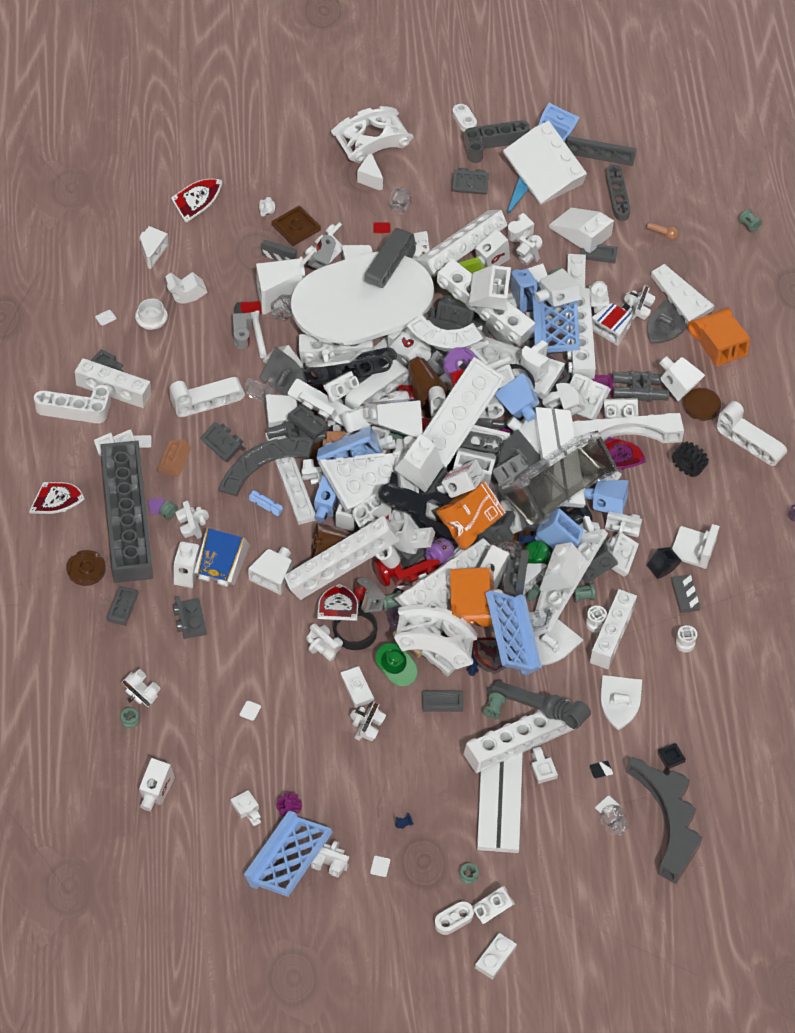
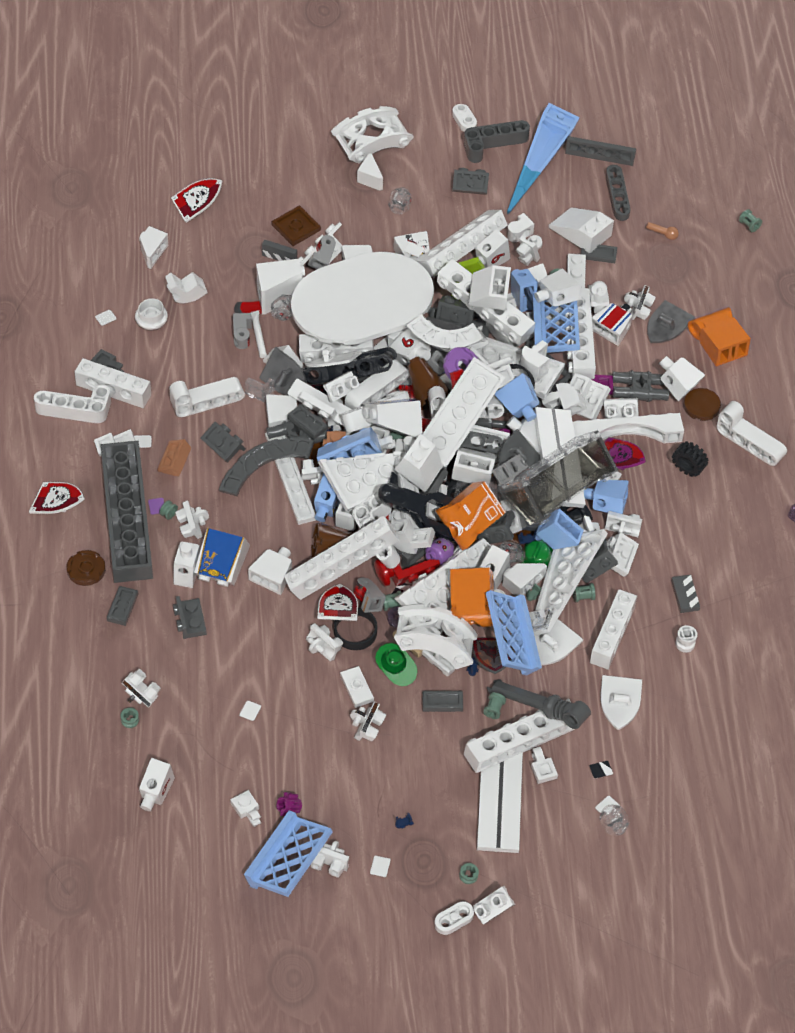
light blue axle [249,490,283,516] -> none
white plate [259,197,275,217] -> none
dark grey beam [365,228,416,288] -> none
red sticker [373,222,390,233] -> none
white torso [437,459,485,498] -> none
white plate [475,933,517,980] -> none
white slope [503,121,587,205] -> none
dark grey bracket [504,550,529,595] -> none
white slope [539,542,584,592] -> none
white wheel [586,606,607,633] -> none
dark grey arch [626,757,703,884] -> none
black brick [647,547,682,579] -> none
white wing [651,264,714,326] -> none
black tile [657,743,686,770] -> none
white bracket [672,524,720,569] -> none

